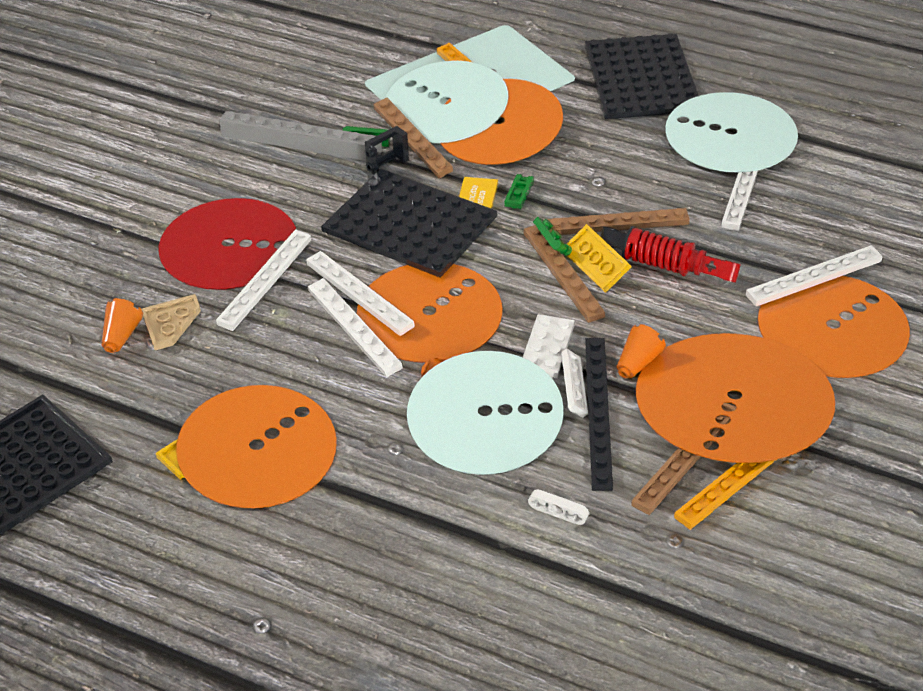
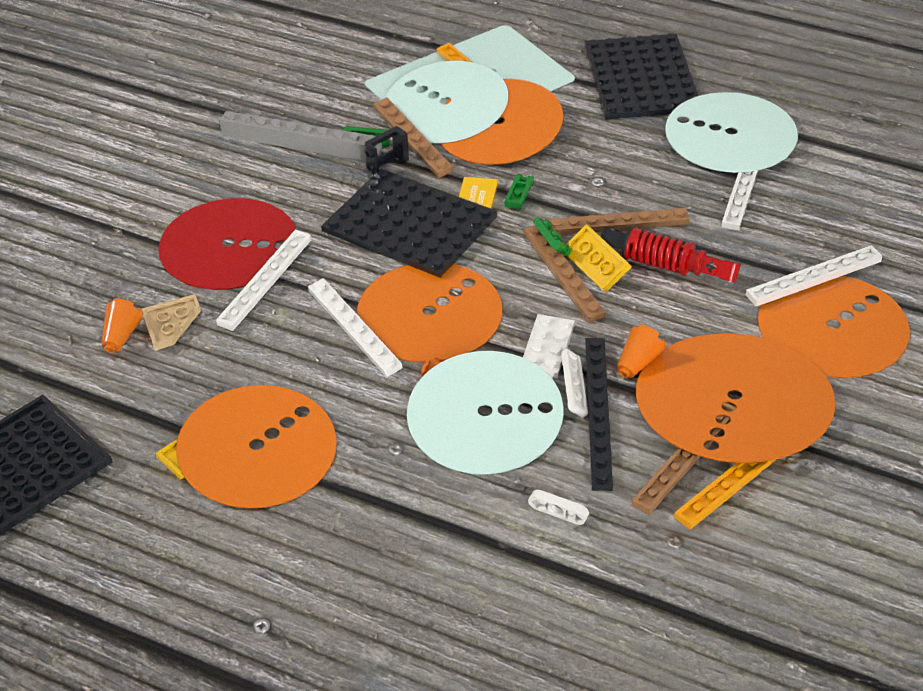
white plate [306,251,415,336] -> none

